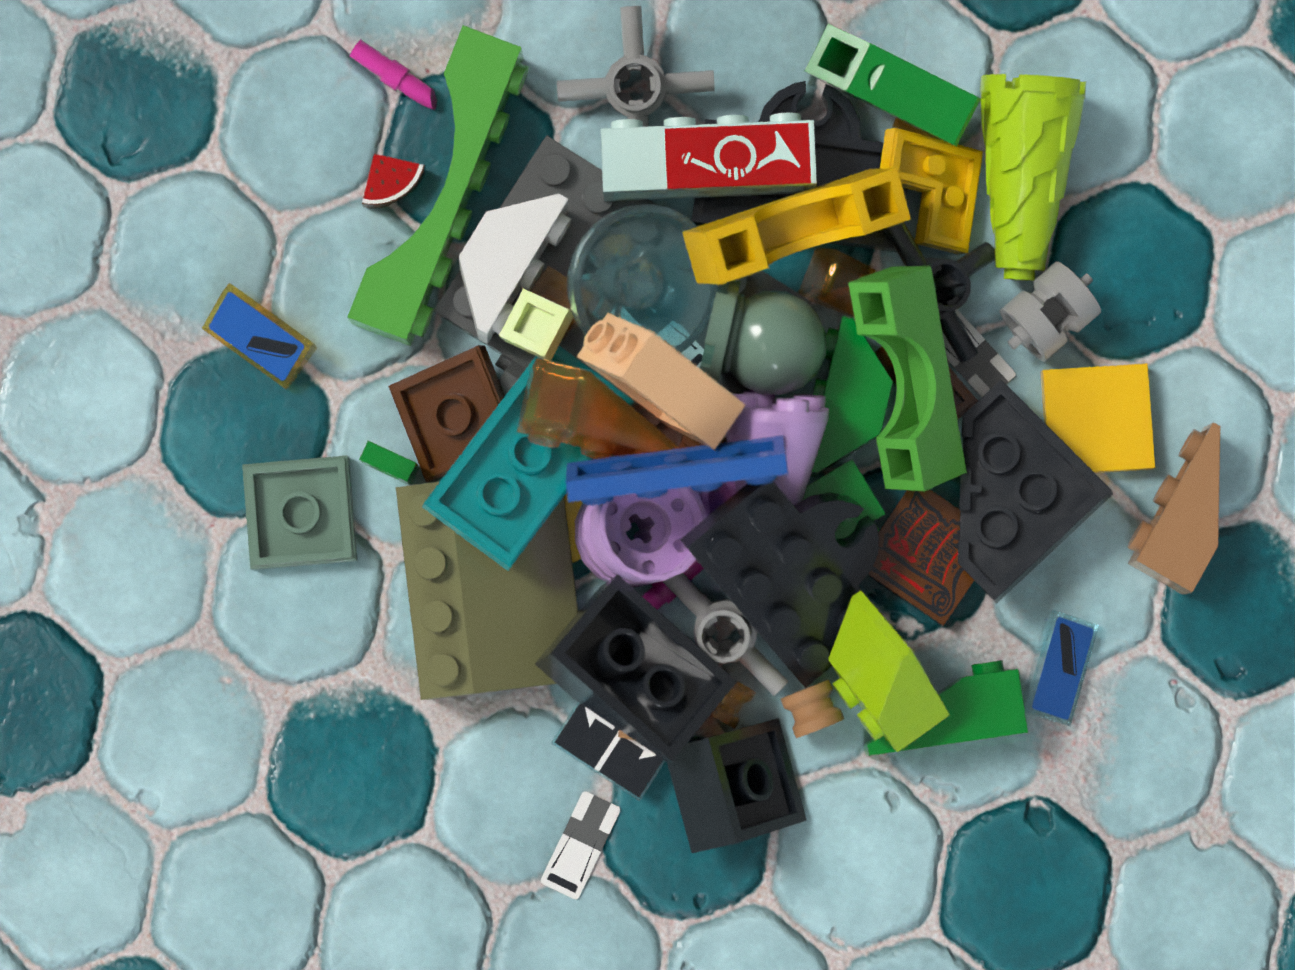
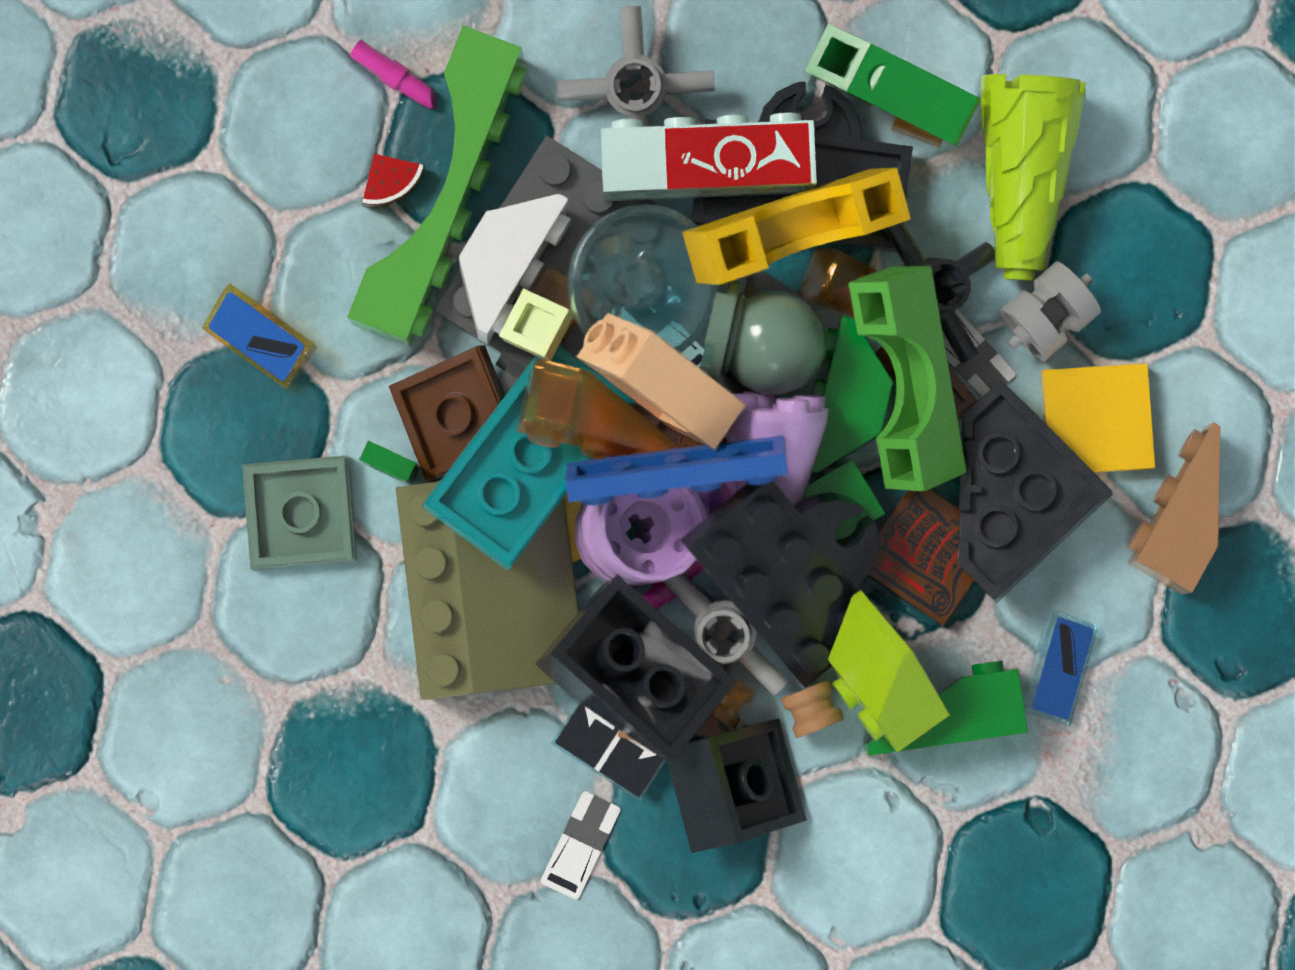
yellow tile [880,128,983,255] -> none

